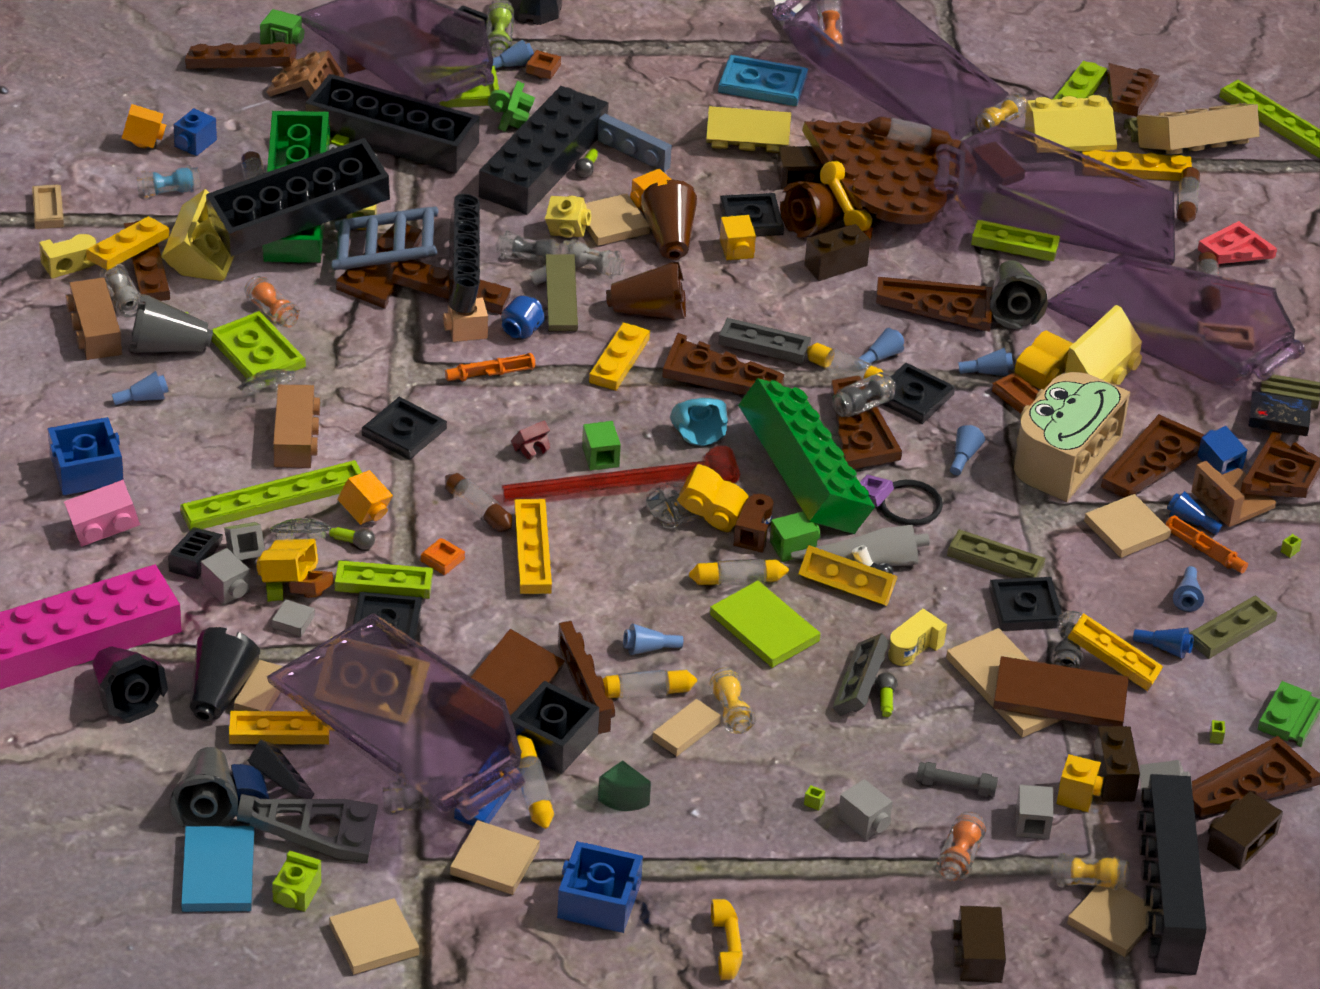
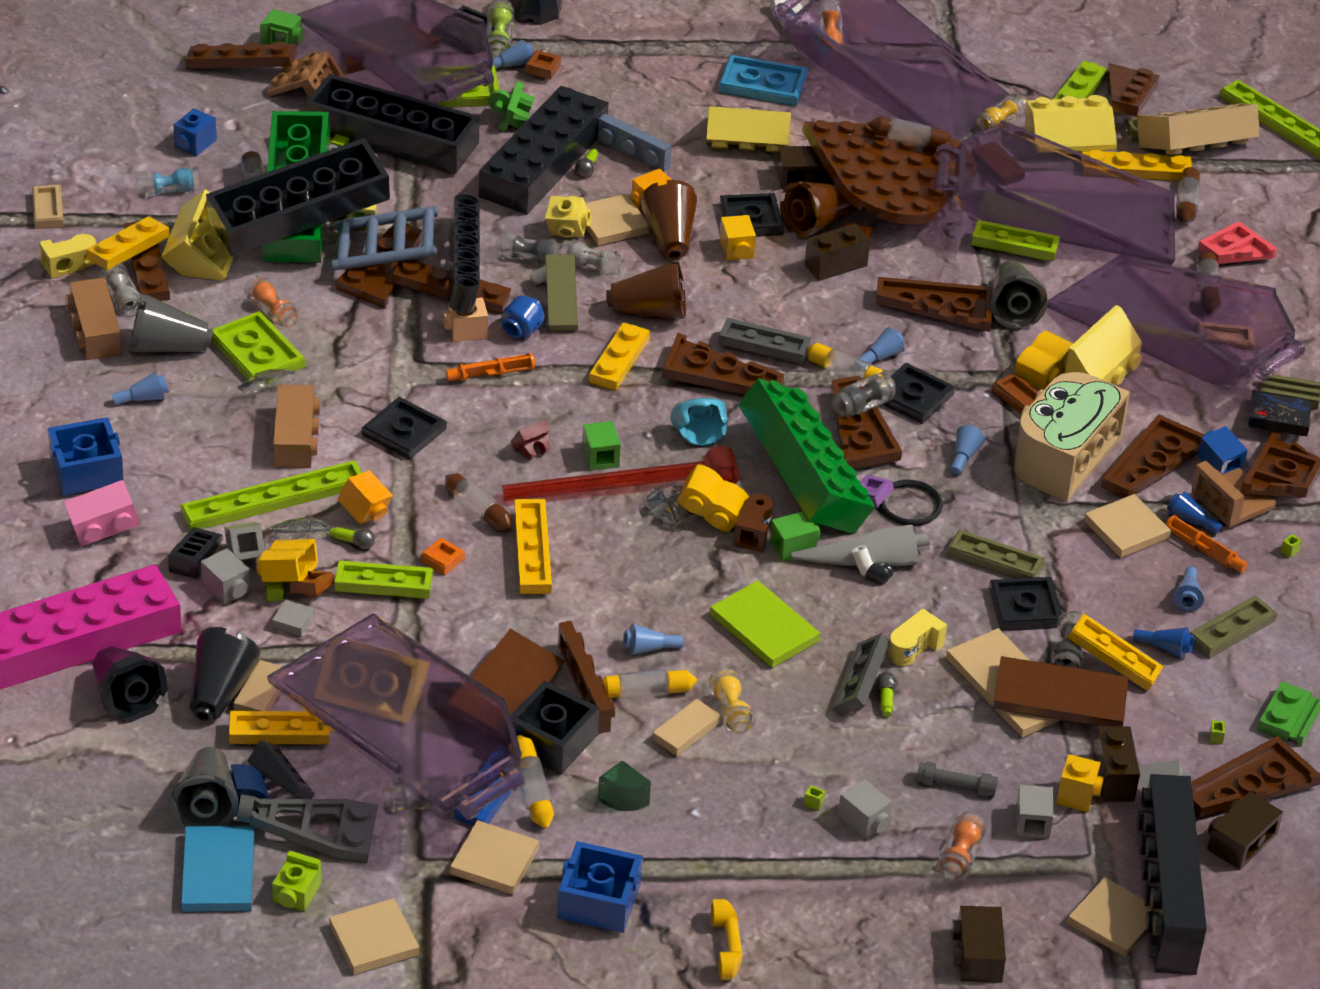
light orange brick [121,104,166,148] -> none
black tile [350,592,423,650] -> none
piece [689,559,789,586] -> none
yellow plate [798,545,898,606] -> none
yellow bar [820,161,872,232] -> none
medium blue cone [958,348,1013,376] -> none
clear piece [1051,853,1130,890] -> none

